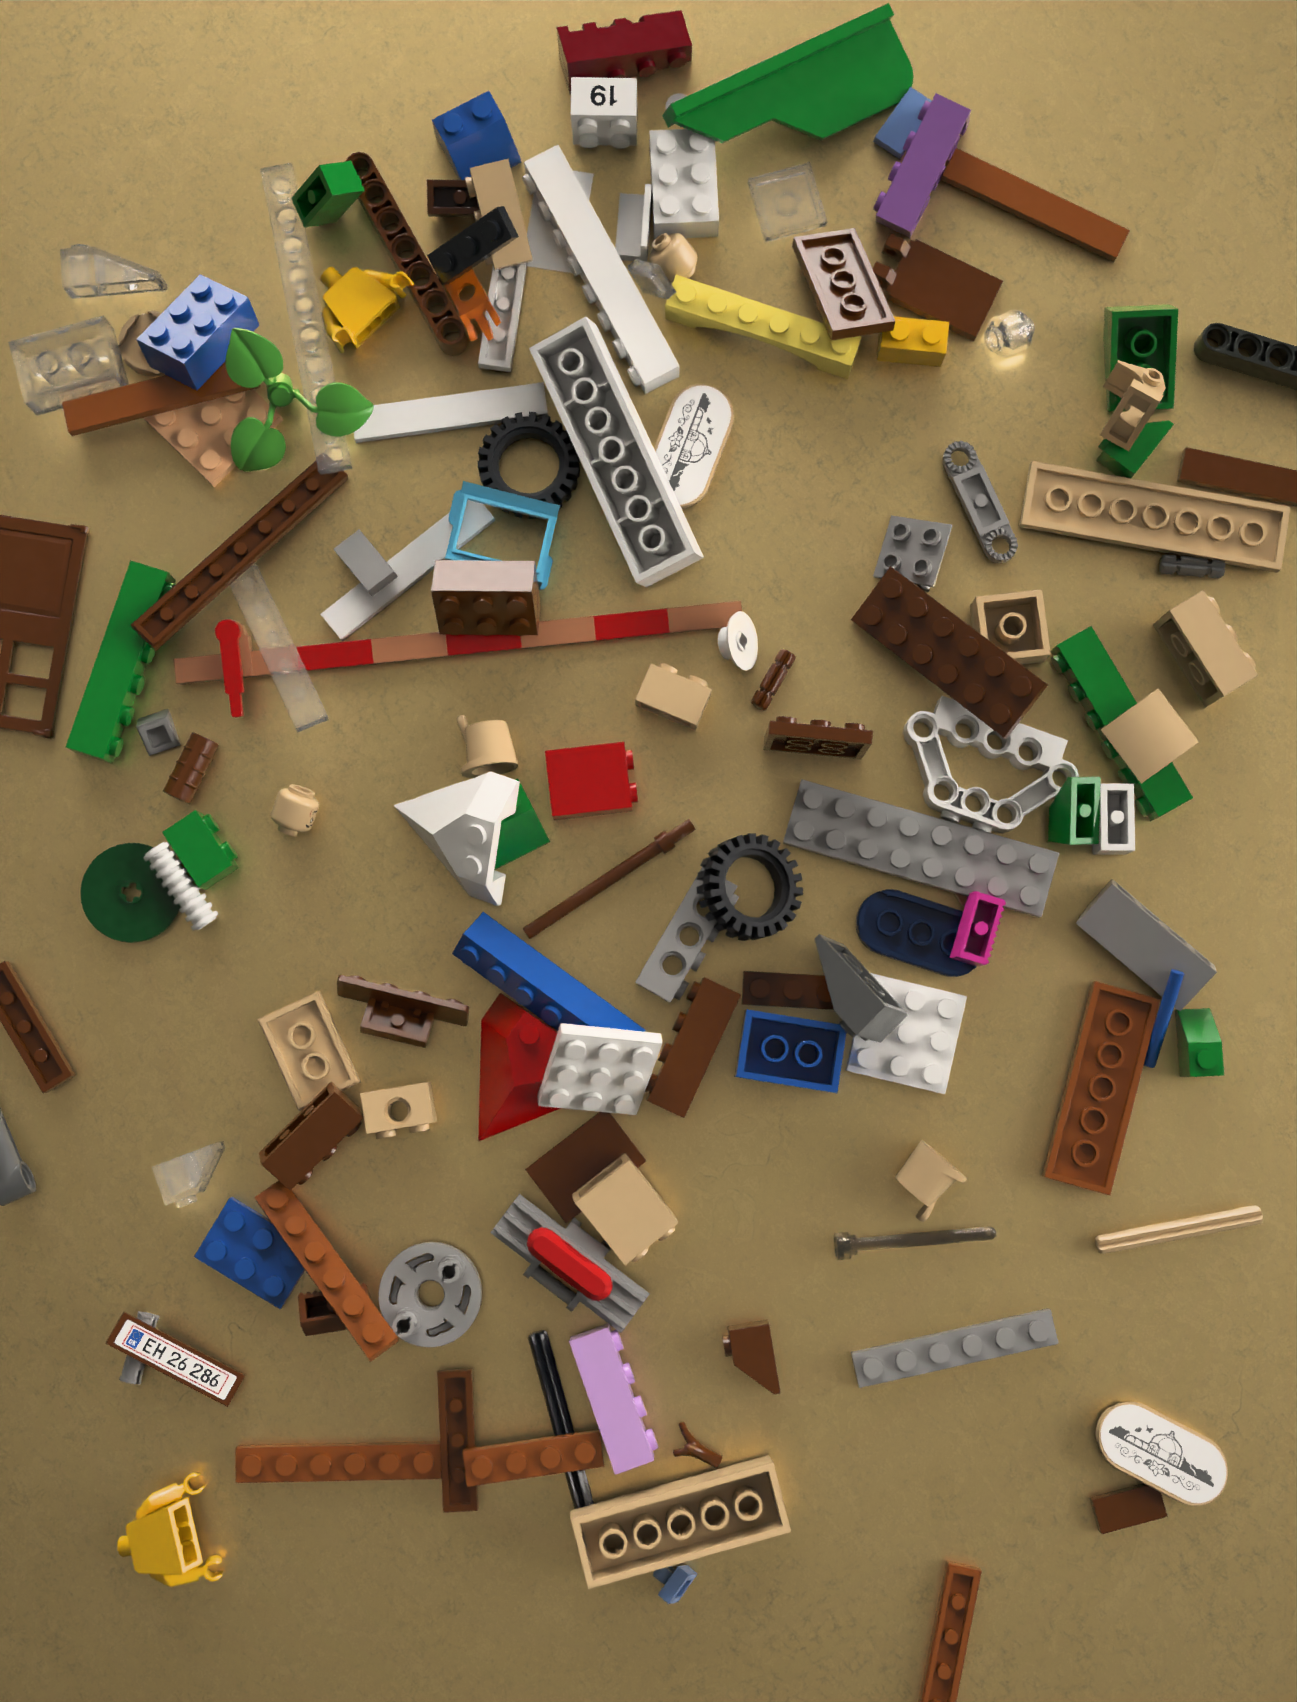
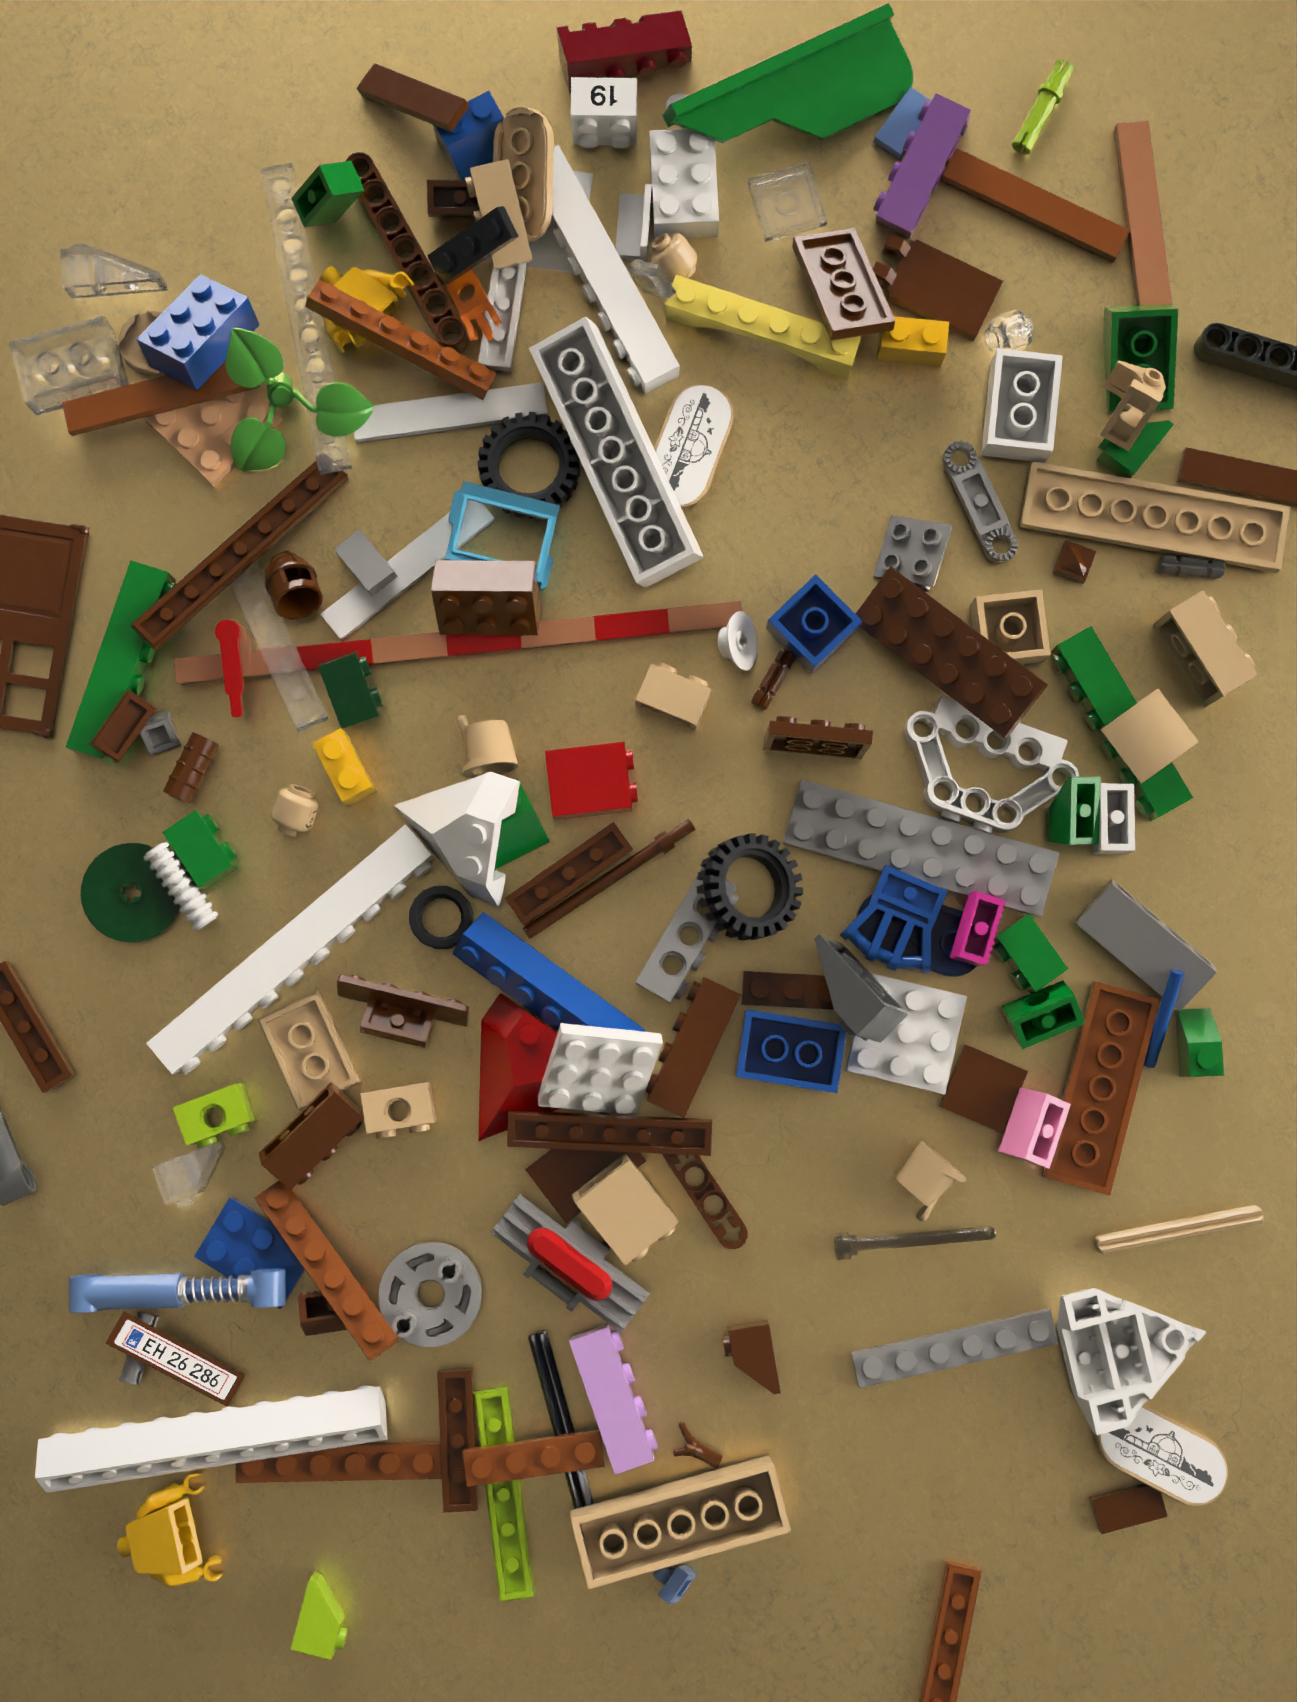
none -> white brick [35,1385,387,1493]
none -> medium blue piece [69,1268,286,1313]
none -> reddish brown tile [88,689,156,764]
none -> white brick [146,824,435,1075]
none -> lime brick [172,1083,257,1149]
none -> reddish brown helmet [265,550,323,620]
none -> lime slope [291,1571,348,1660]
none -> dark orange plate [304,279,497,400]
none -> yellow brick [312,728,377,807]
none -> dark green brick [318,651,384,729]
none -> reddish brown tile [357,63,470,132]
none -> black tyre [409,886,474,949]
none -> lime tile [473,1386,534,1602]
none -> tan tile [493,107,554,244]
none -> reddish brown plate [505,822,633,926]
none -> reddish brown plate [507,1110,712,1156]
none -> reddish brown beam [662,1154,748,1249]
none -> blue brick [766,574,862,674]
none -> blue plate [840,865,948,973]
none -> reddish brown tile [939,1045,1028,1133]
none -> white brick [981,348,1063,463]
none -> green brick [992,914,1068,993]
none -> bright pink brick [999,1087,1071,1169]
none -> green brick [1001,980,1085,1049]
none -> lime pin [1012,59,1075,155]
none -> reddish brown tile [1053,540,1096,584]
none -> white wedge [1057,1288,1206,1435]
none -> nougat tile [1114,120,1172,306]

